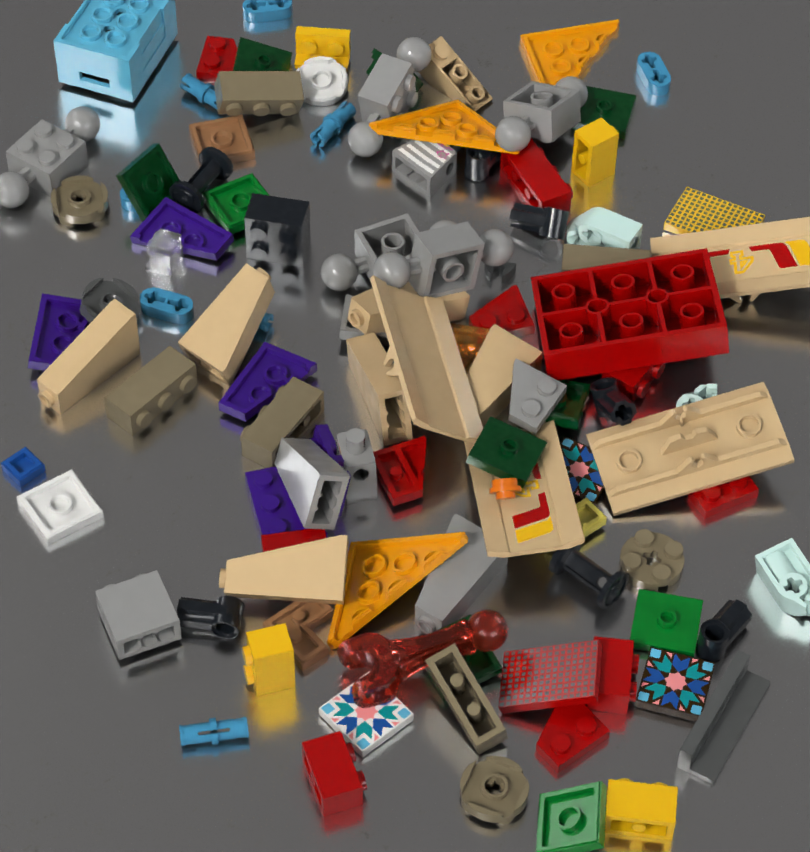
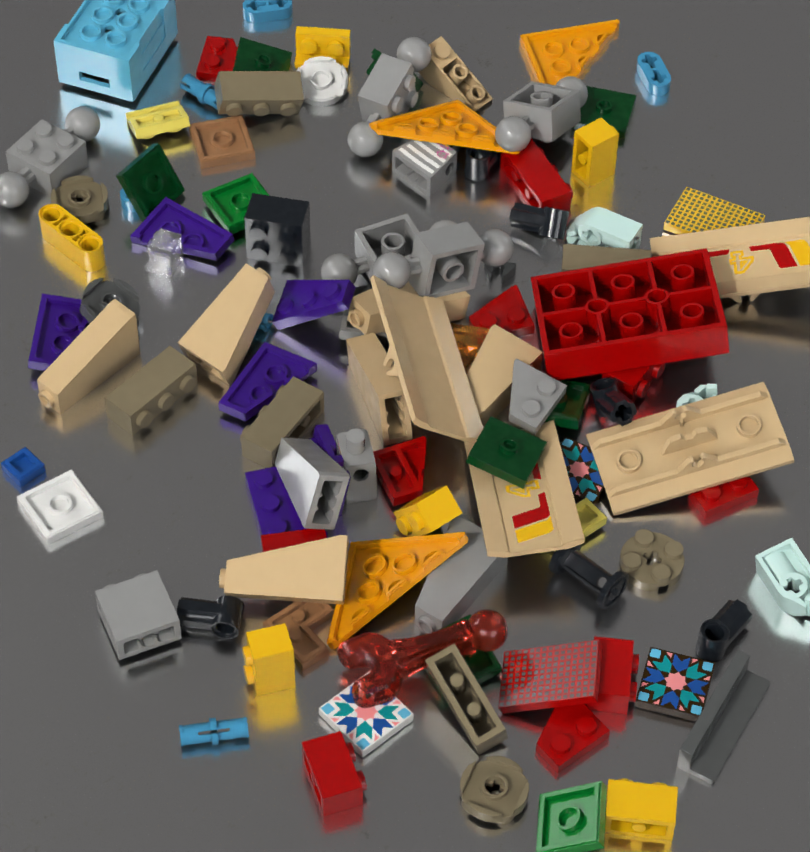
dark azure beam [139,287,194,324] -> none
black hose [169,147,233,213] -> none
dark azure pin [310,101,356,147] -> none
orange plate [489,478,521,500] -> none
green plate [630,589,703,657] -> none
none -> yellow beam [38,204,105,272]
none -> light yellow plate [125,100,190,139]
none -> dark purple wing [272,280,356,330]
none -> yellow brick [393,485,462,537]

